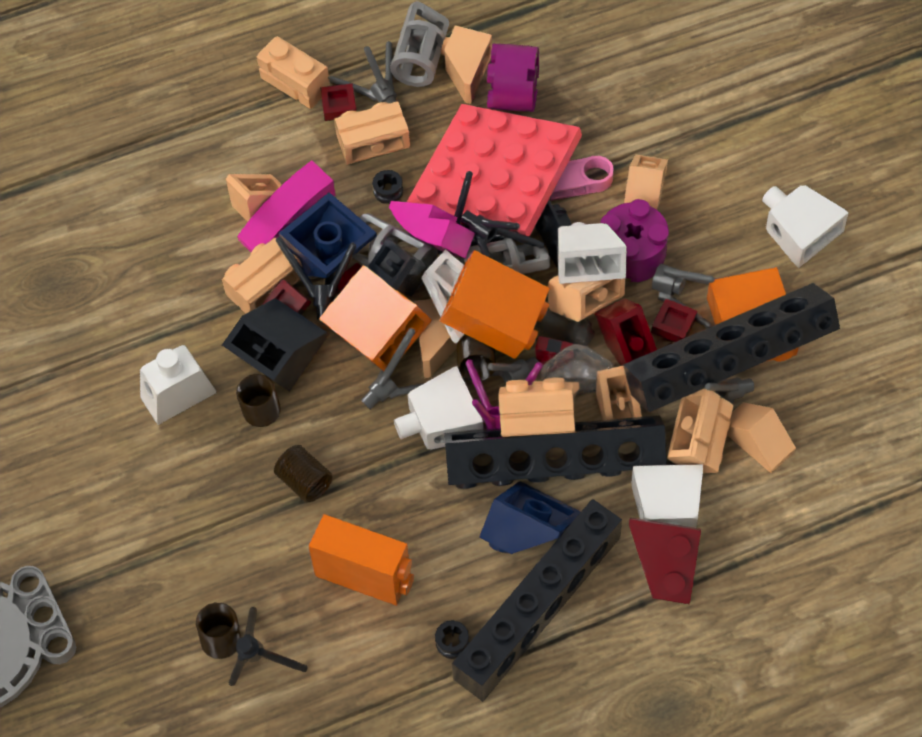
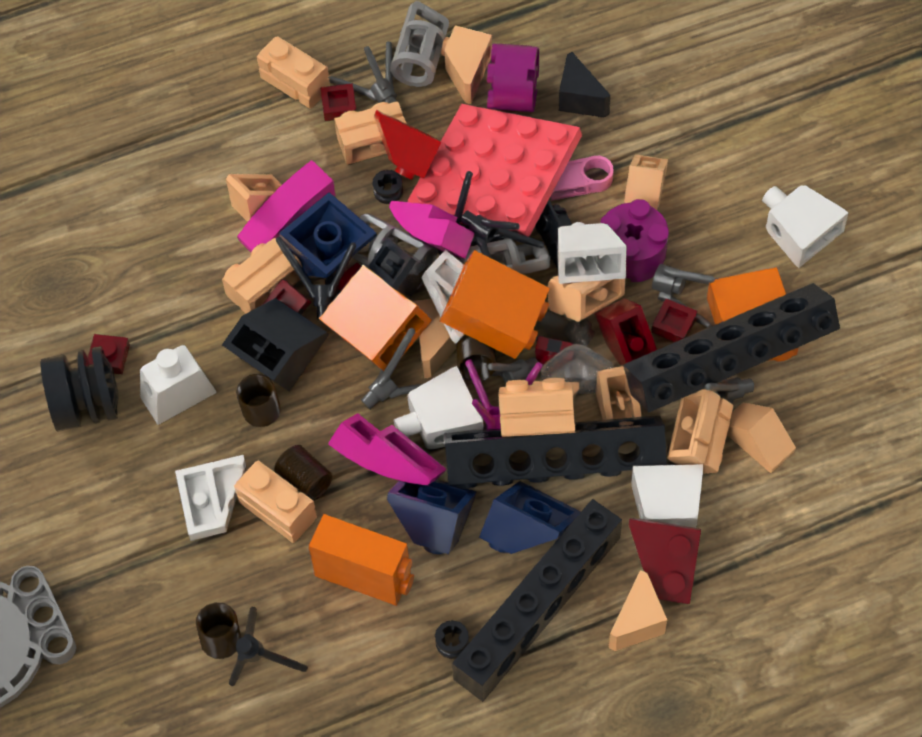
none -> black wheel [40,346,119,432]
none -> dark red plate [88,334,130,375]
none -> white wing [175,455,246,541]
none -> light nougat brick [234,460,317,543]
none -> dark pink slope [328,413,447,485]
none -> red slope [374,110,442,180]
none -> dark blue slope [387,479,477,555]
none -> black slope [559,52,611,118]
none -> light nougat slope [609,570,667,651]

